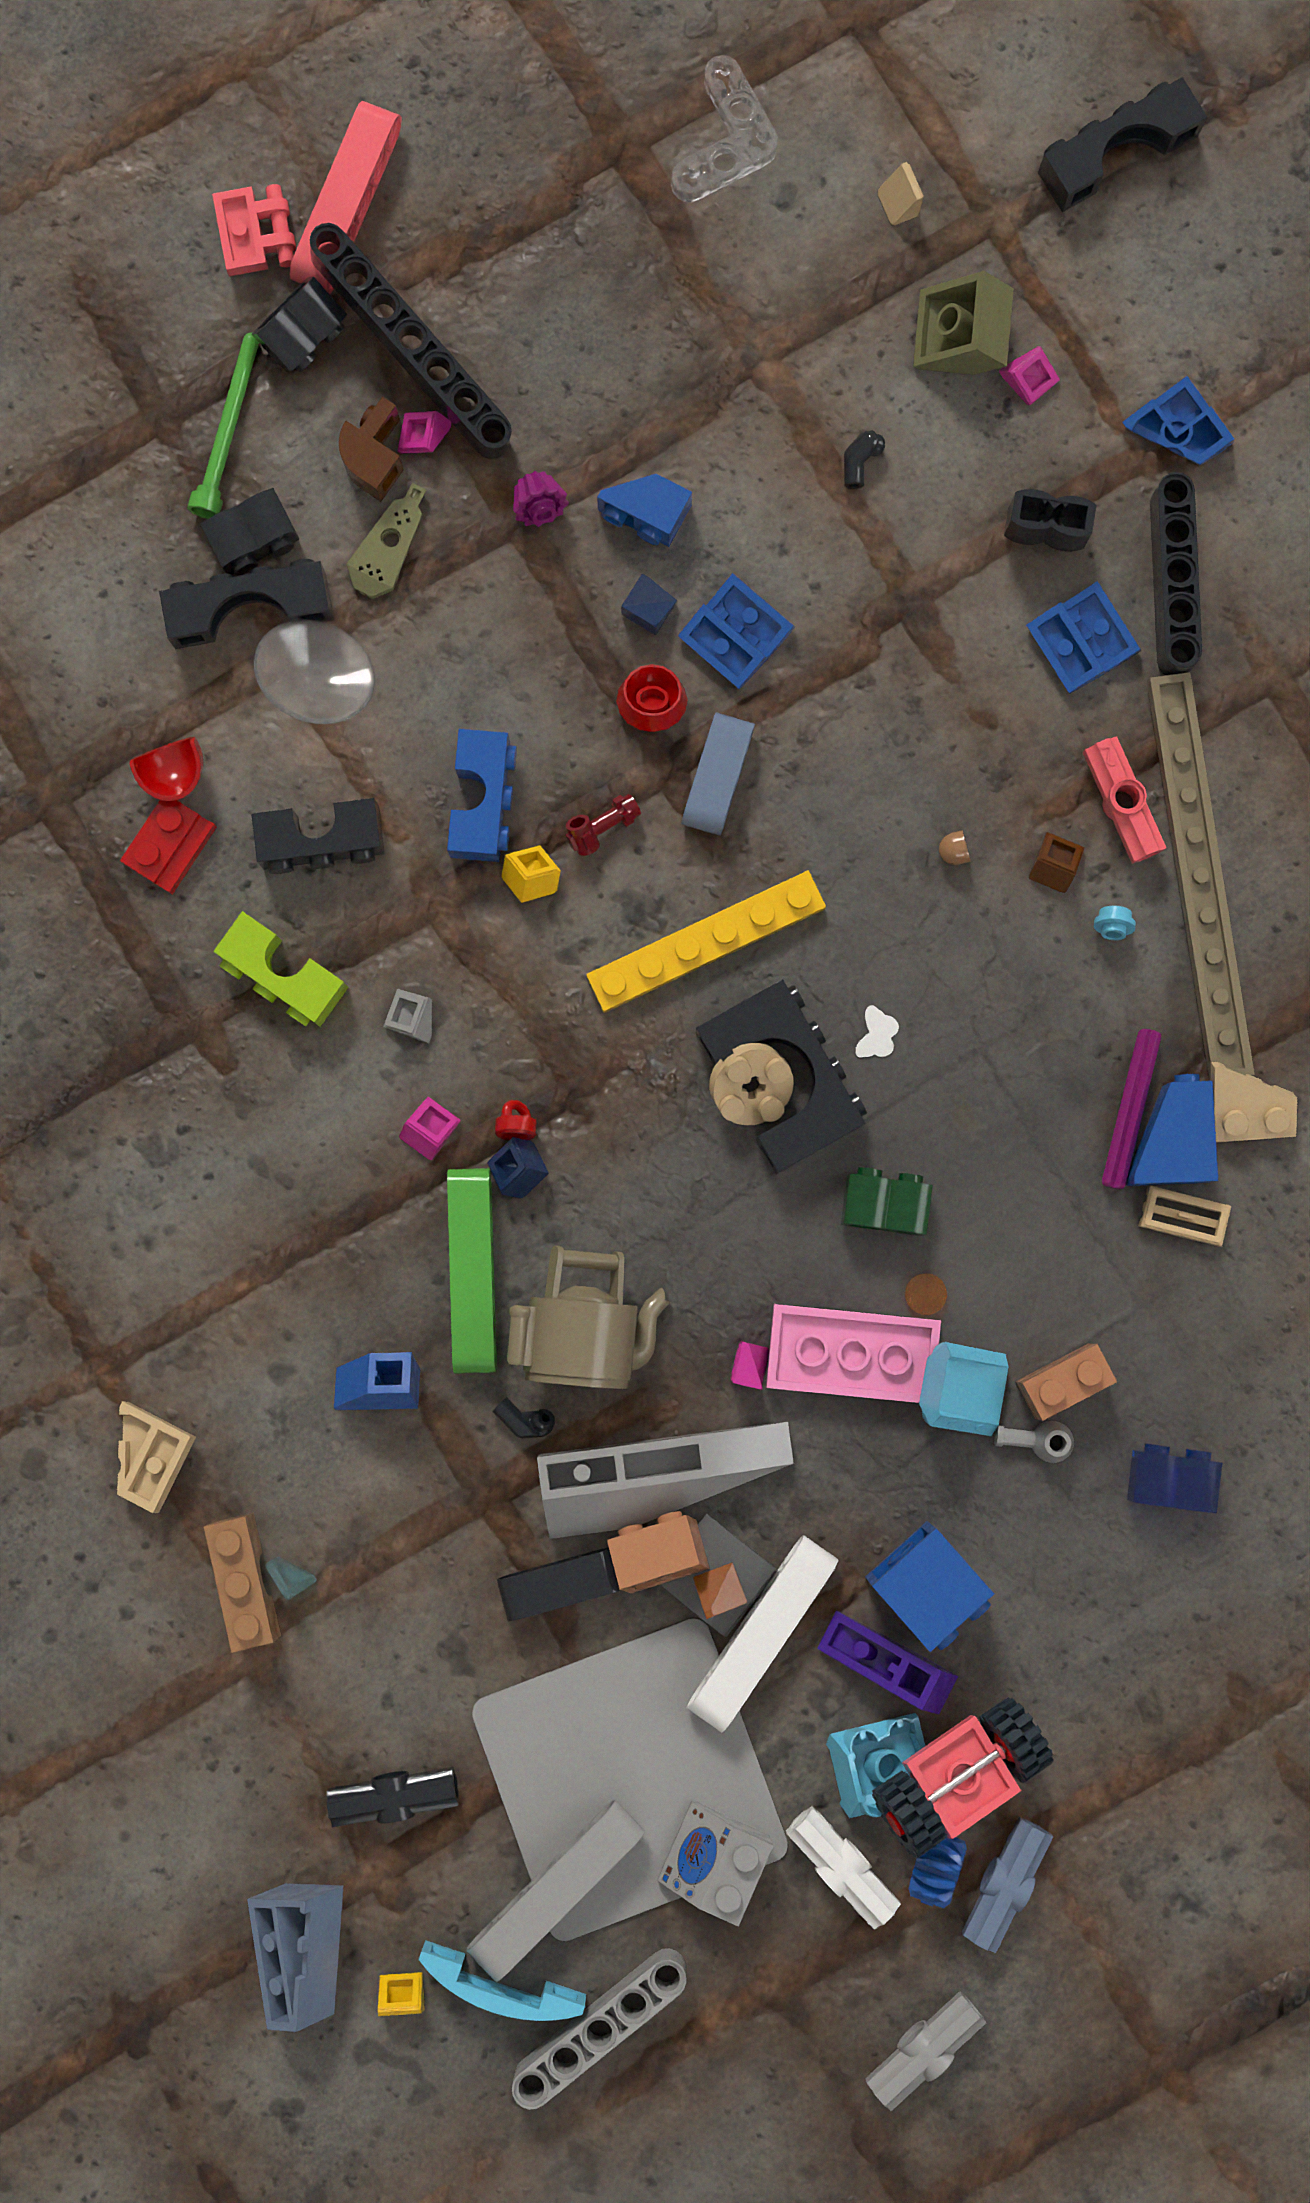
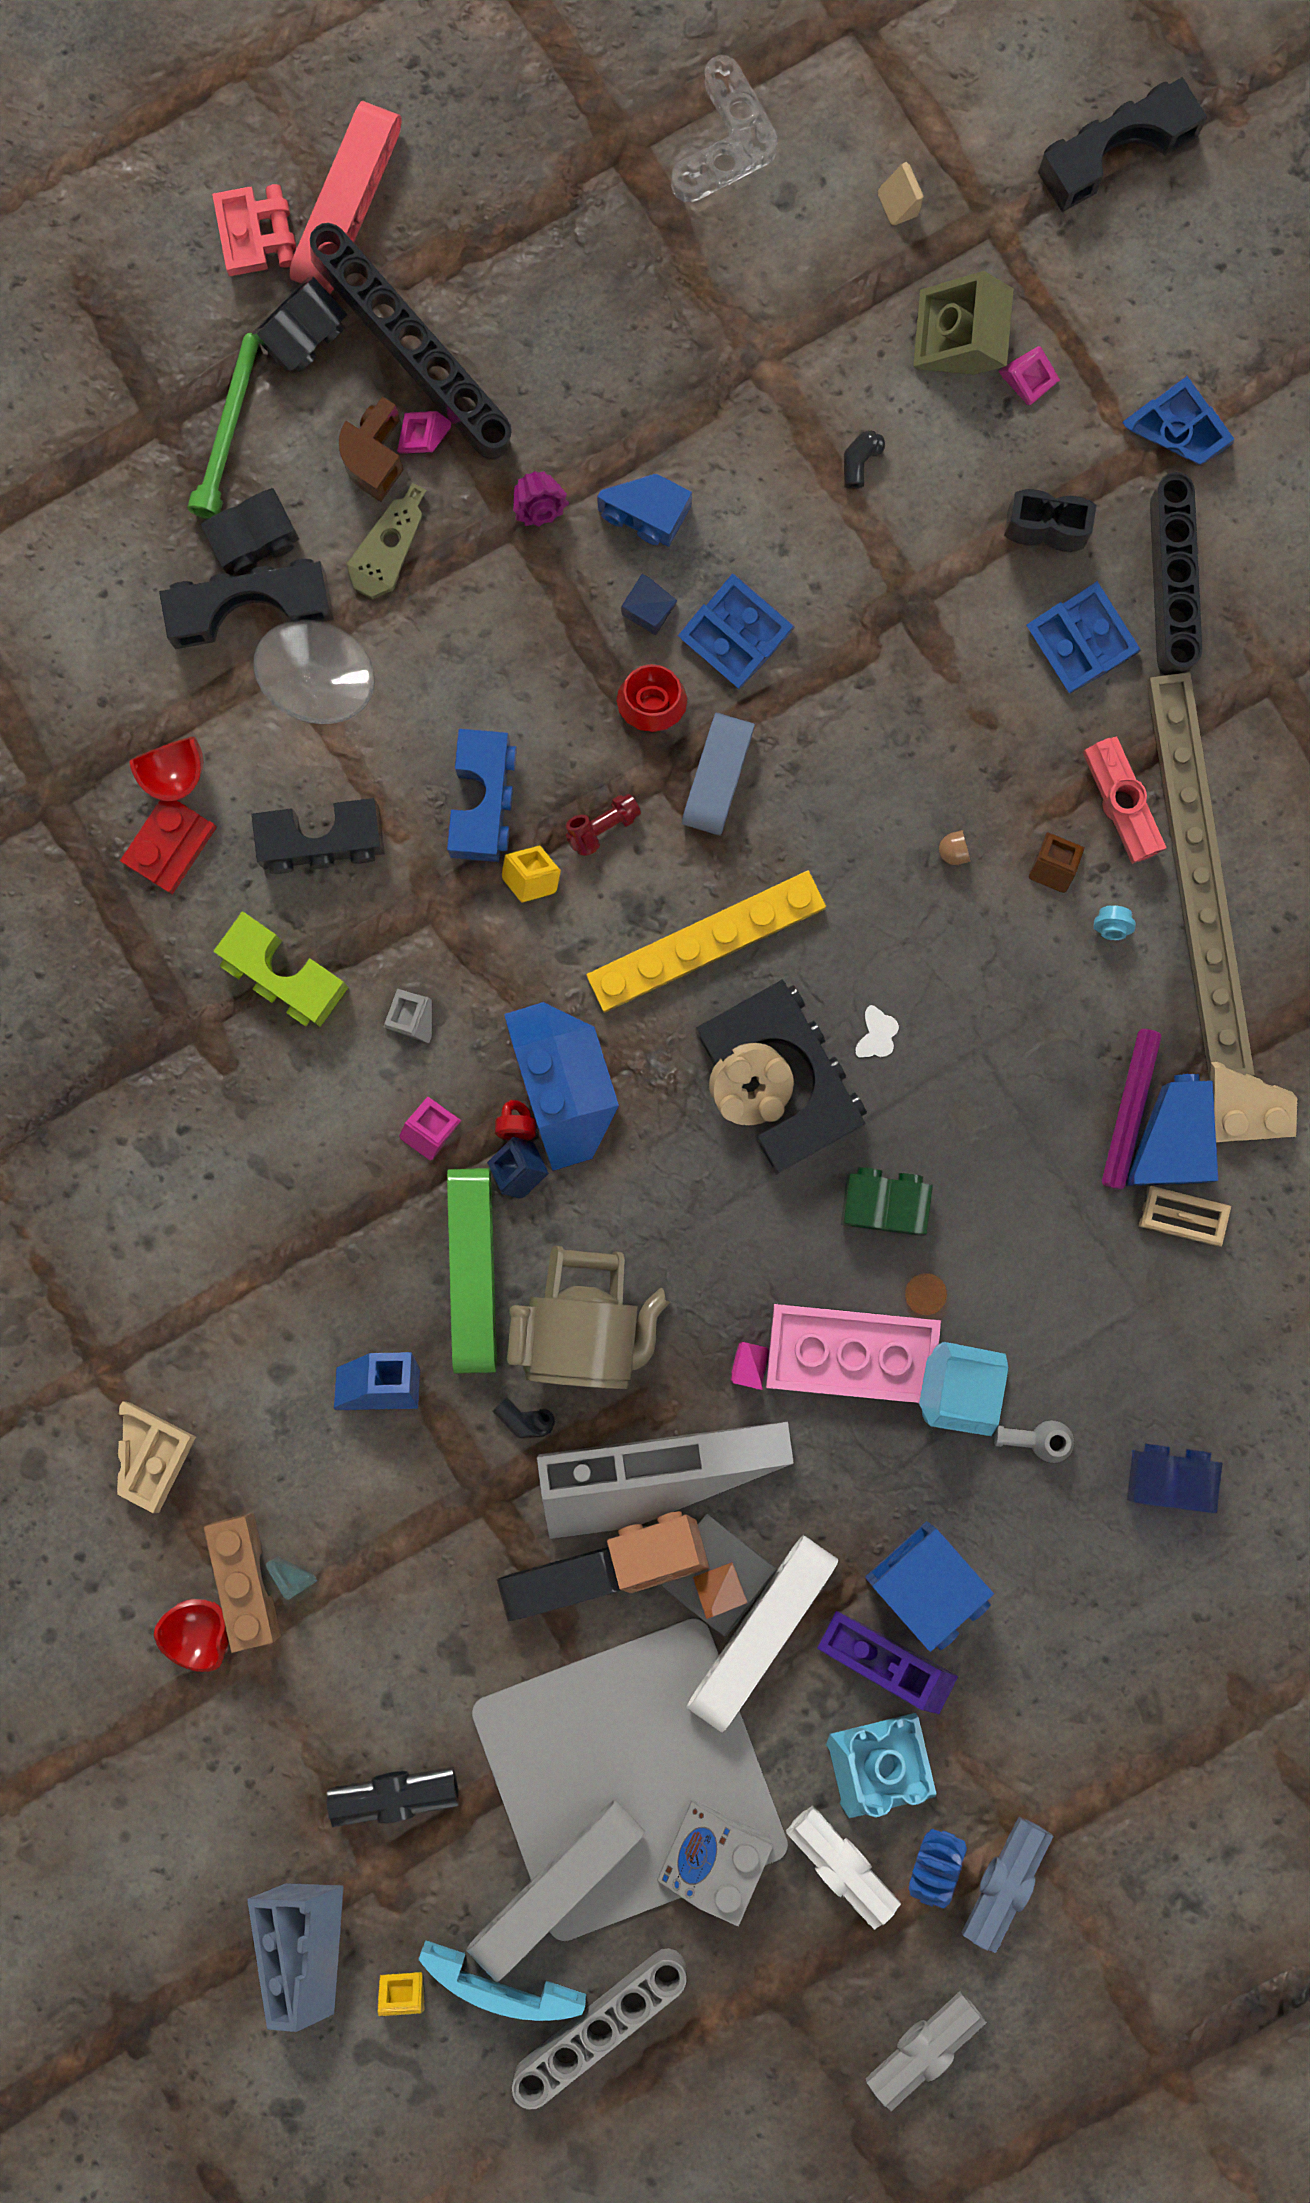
plate [872,1697,1054,1858] -> none
nougat brick [1015,1343,1117,1421] -> none
none -> red helmet [154,1599,229,1672]
none -> blue wedge [504,1002,619,1171]

